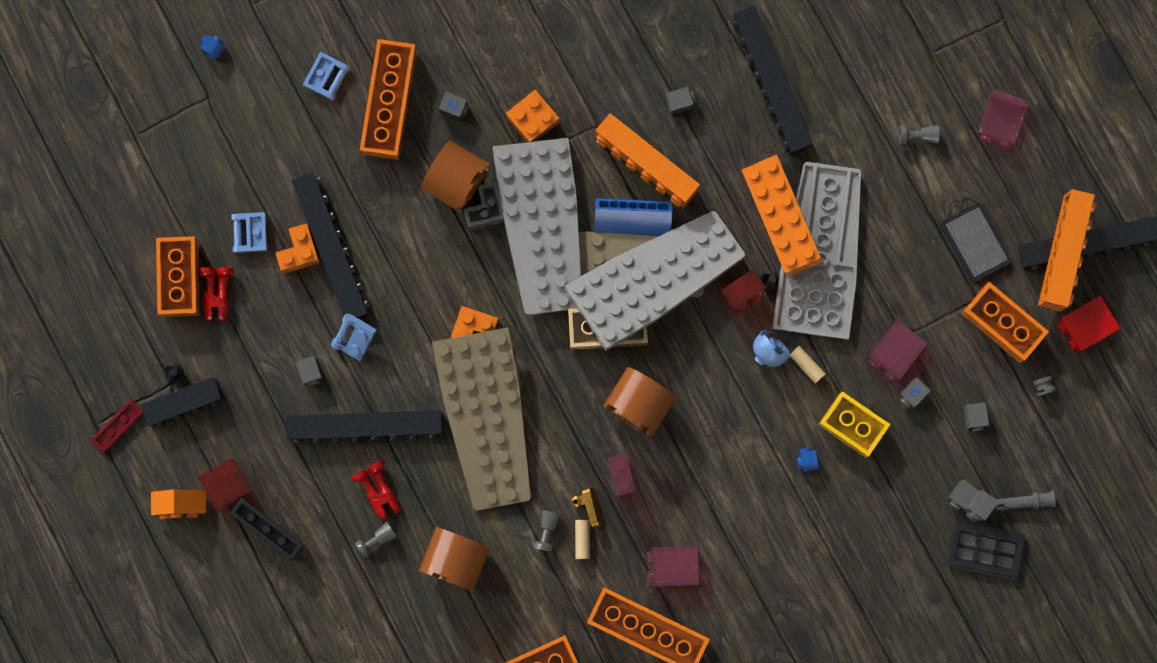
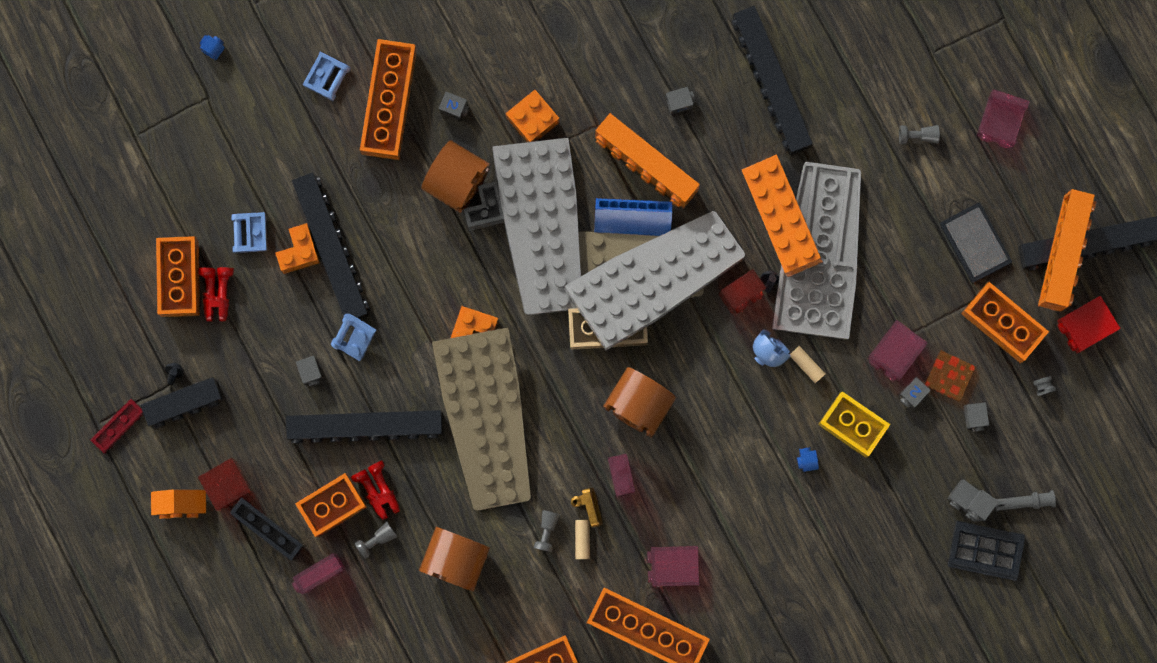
none -> clear pink brick [292,553,347,595]
none -> orange brick [295,473,367,538]
none -> clear orange tile [924,350,976,401]

